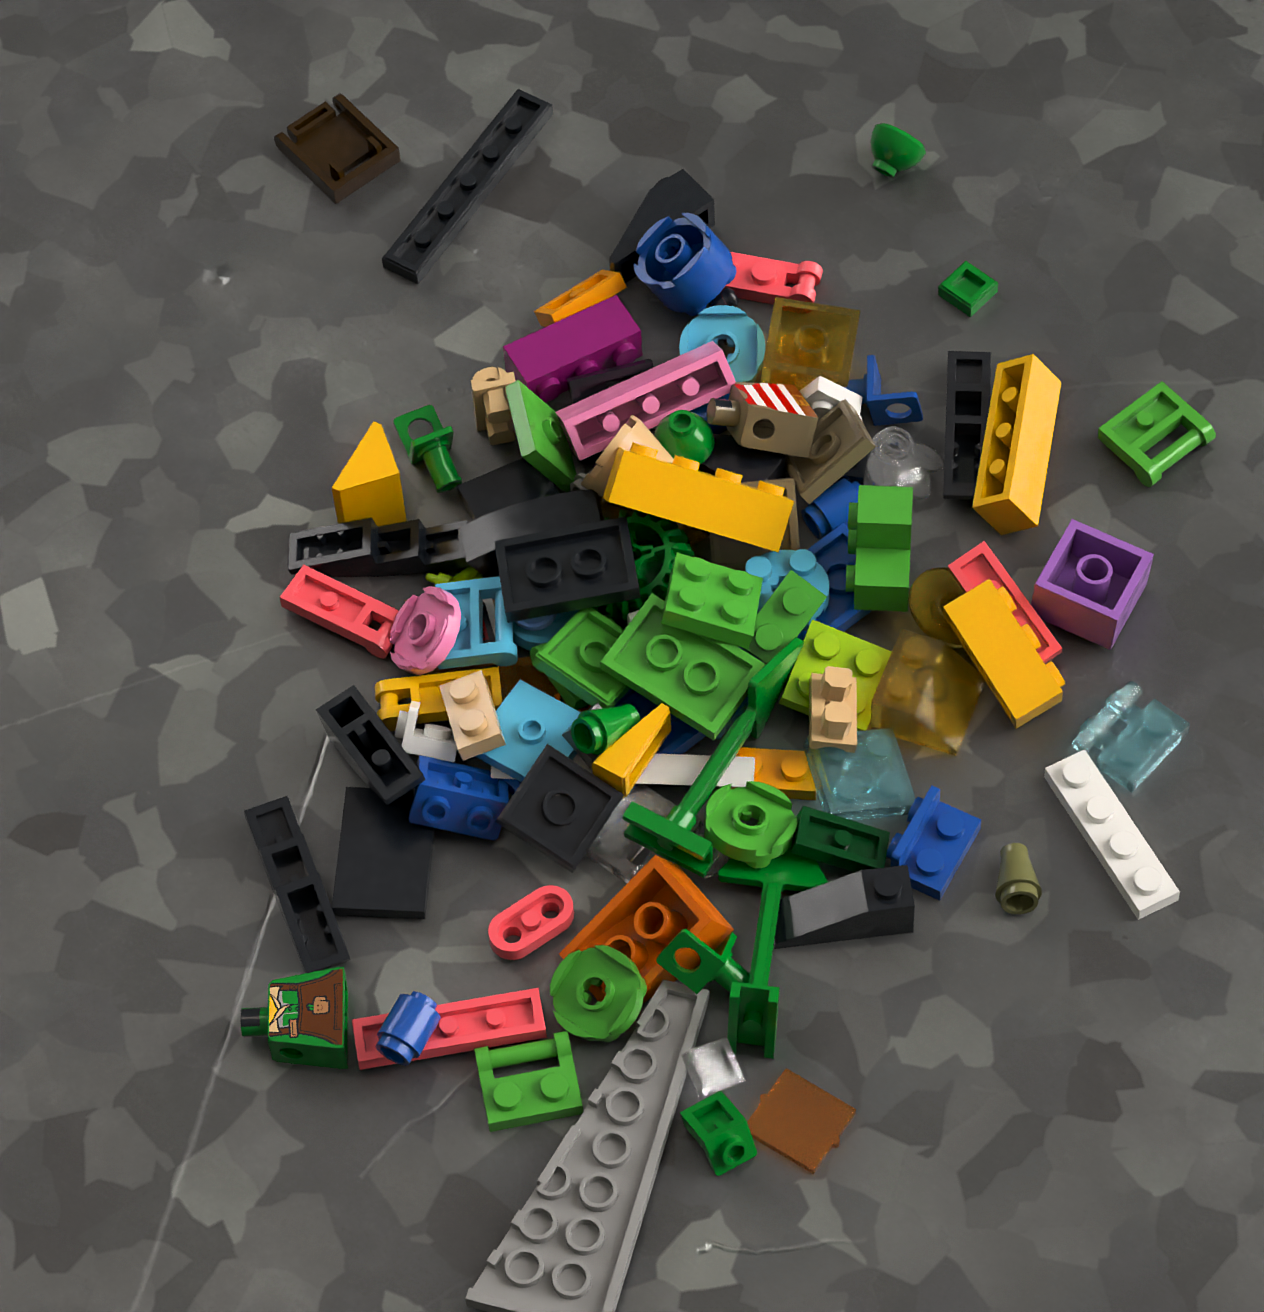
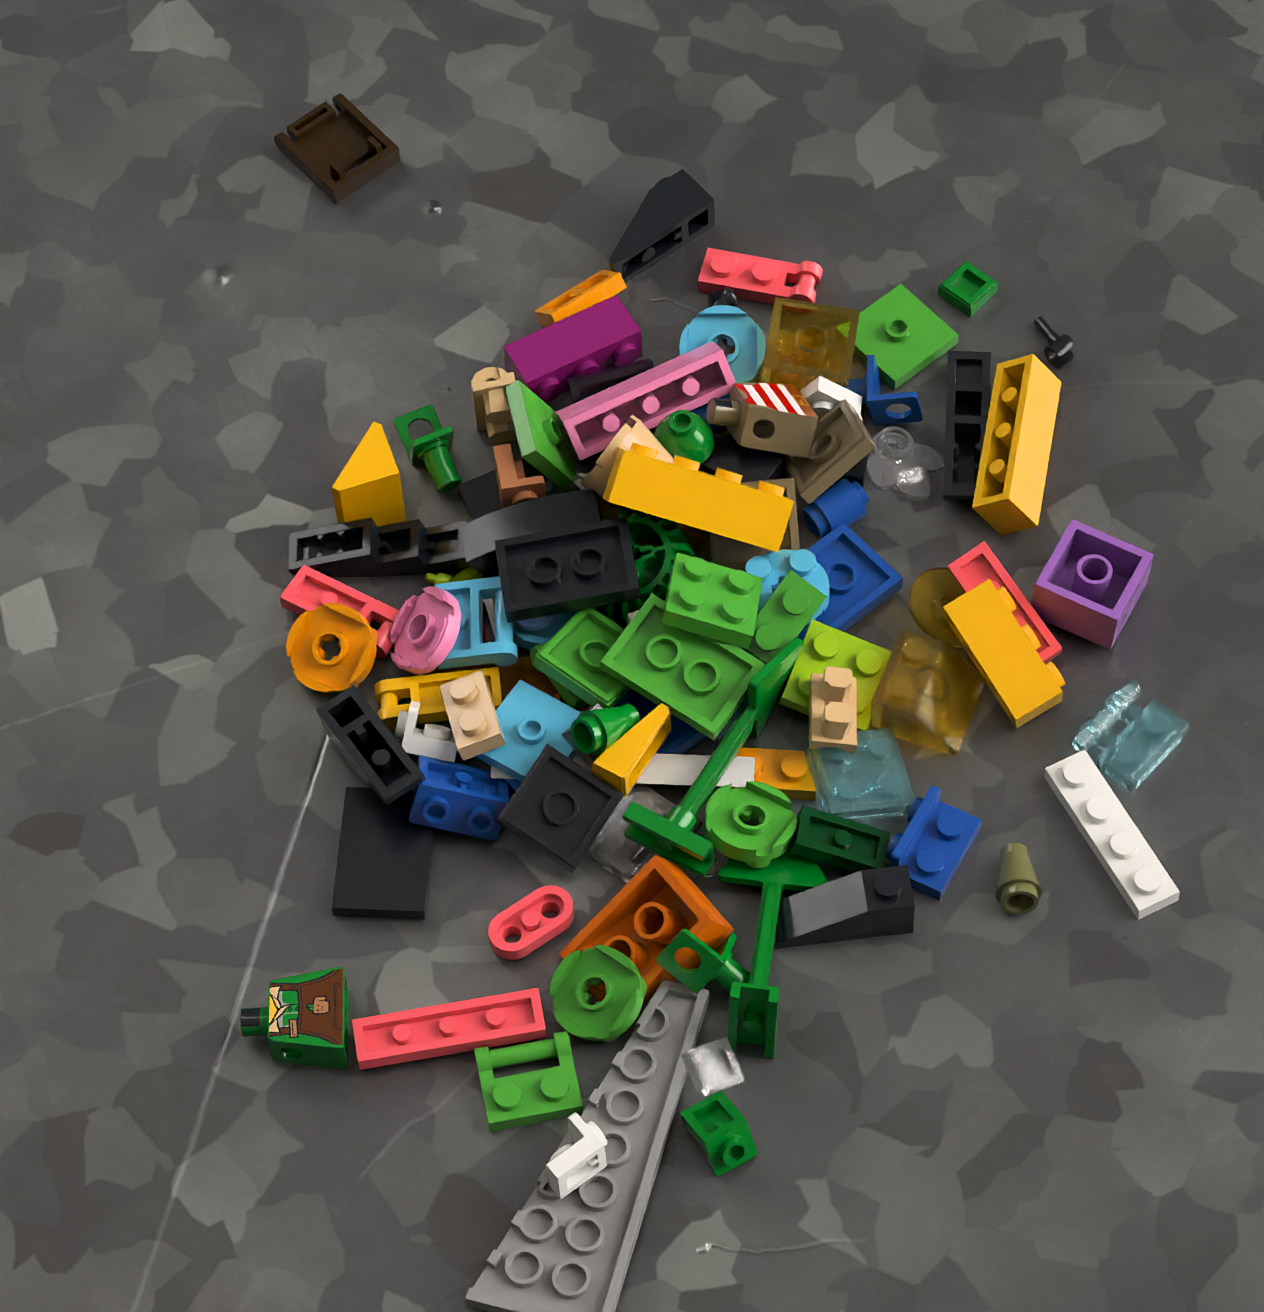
black slope [244,795,350,973] -> none
blue brick [375,991,441,1066] -> none
black tile [382,89,553,284] -> none
blue brick [634,213,737,316] -> none
clear orange piece [747,1068,857,1174] -> none
bright green brick [846,485,913,612] -> none
green brick [870,123,926,178] -> none
bright green plate [1098,381,1216,487] -> none
none -> light orange plate [286,603,378,694]
none -> nougat bracket [493,443,546,509]
none -> white bracket [546,1112,608,1199]
none -> bright green plate [837,283,959,390]
none -> black hand [1034,316,1074,369]

